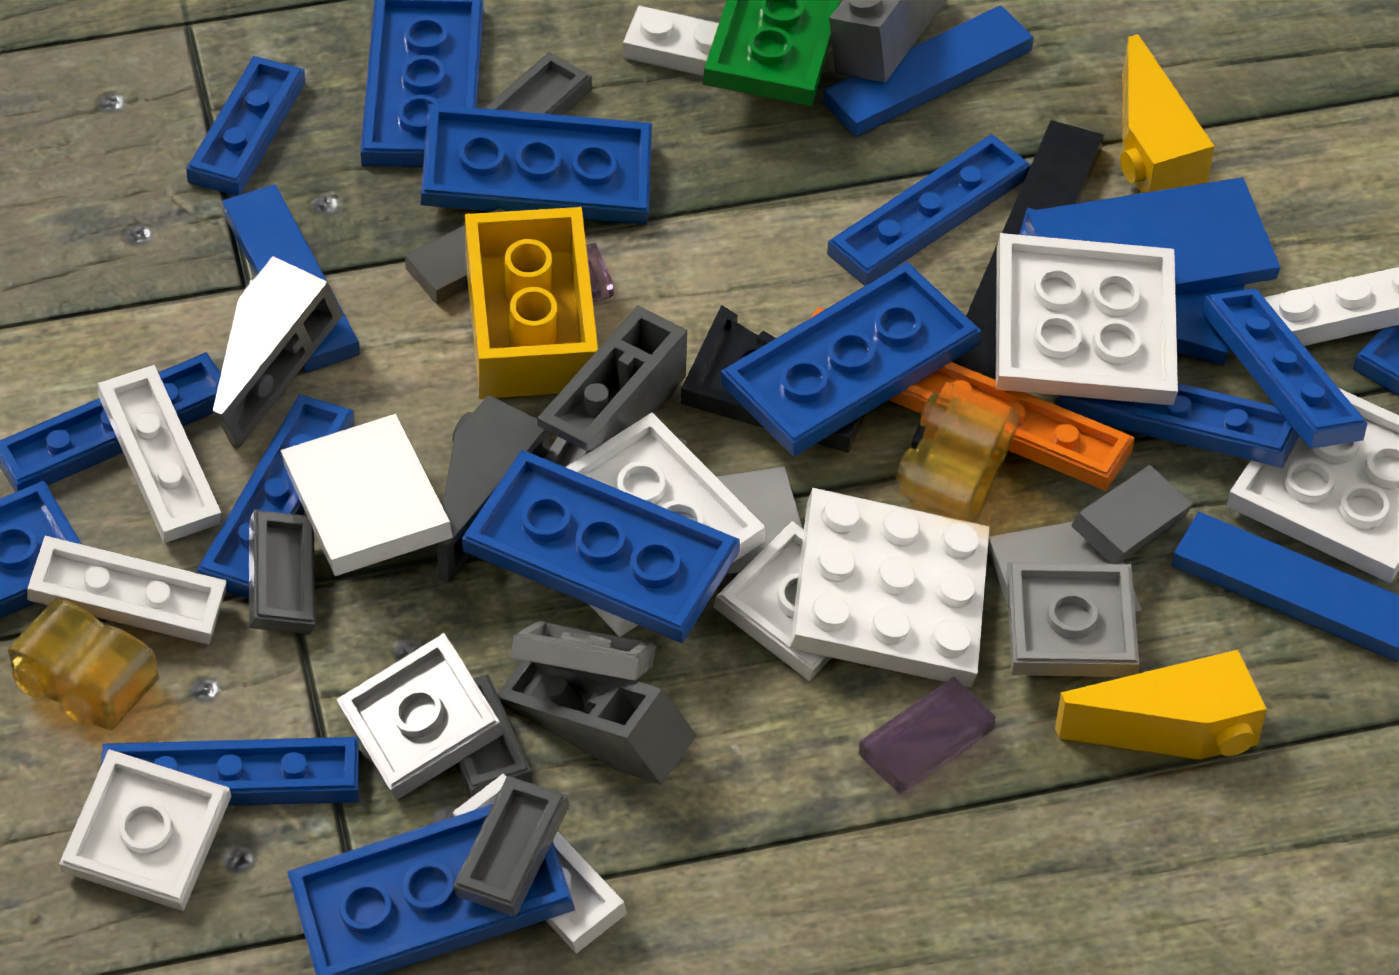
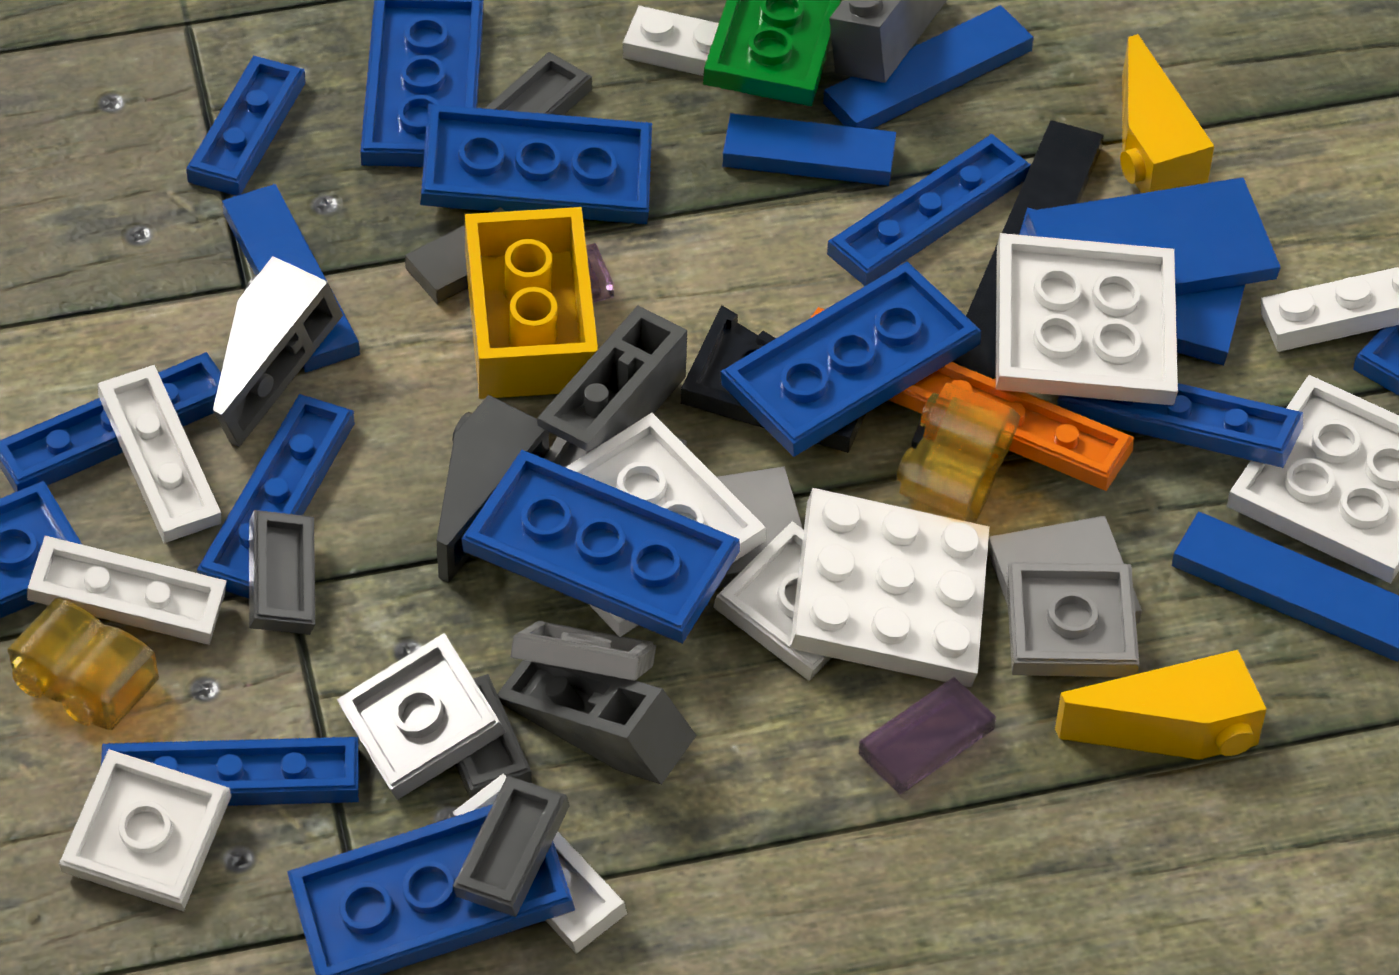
white tile [281,414,453,576] -> none
dark grey tile [1071,464,1193,564] -> none
blue tile [1202,288,1368,449] -> none
none -> blue tile [722,113,896,186]

